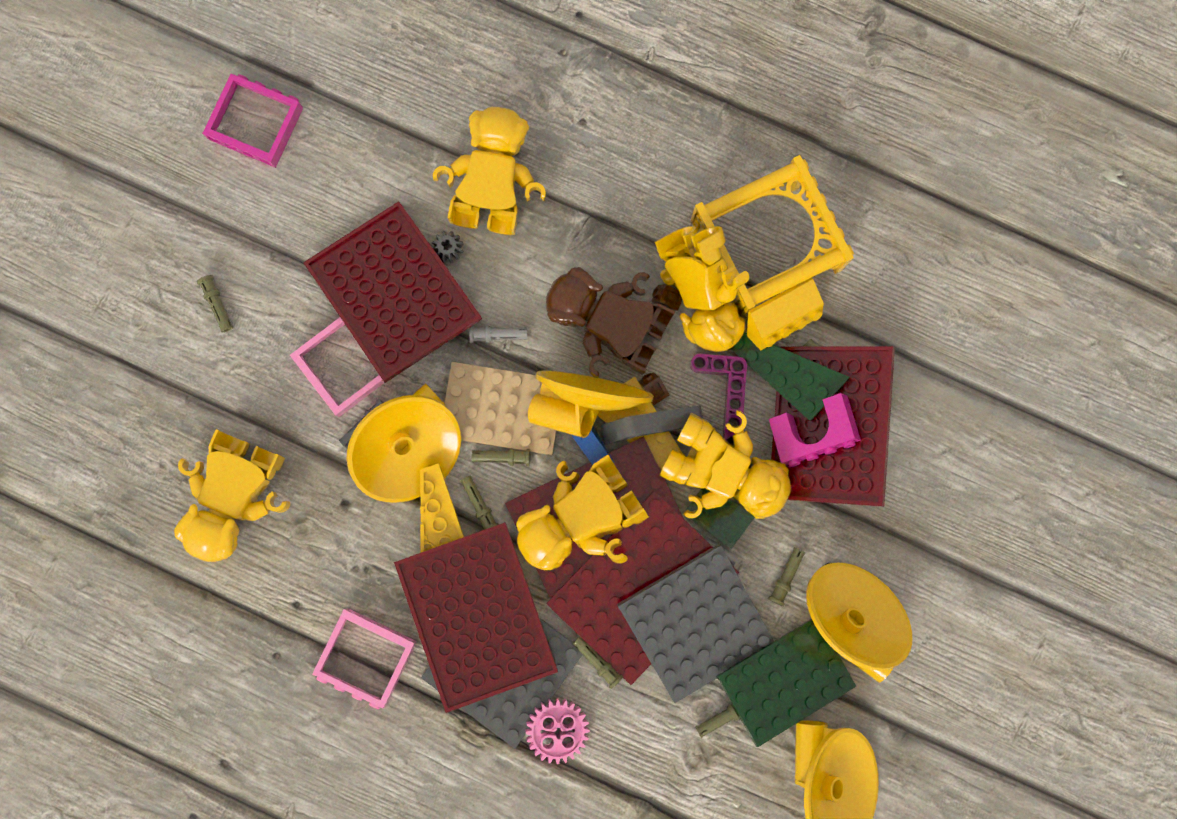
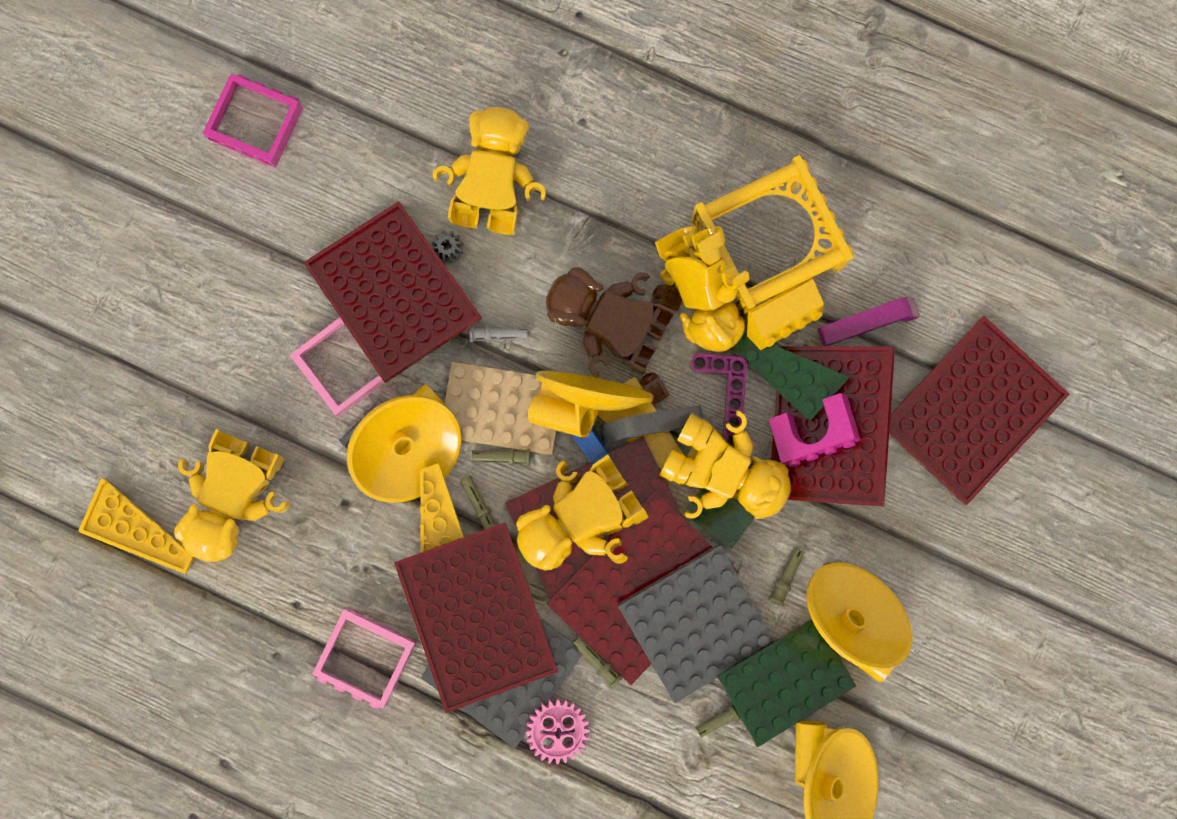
olive pin [197,275,233,333] -> none
none -> yellow wing [78,478,194,574]
none -> magenta beam [817,297,920,346]
none -> dark red plate [889,316,1070,505]

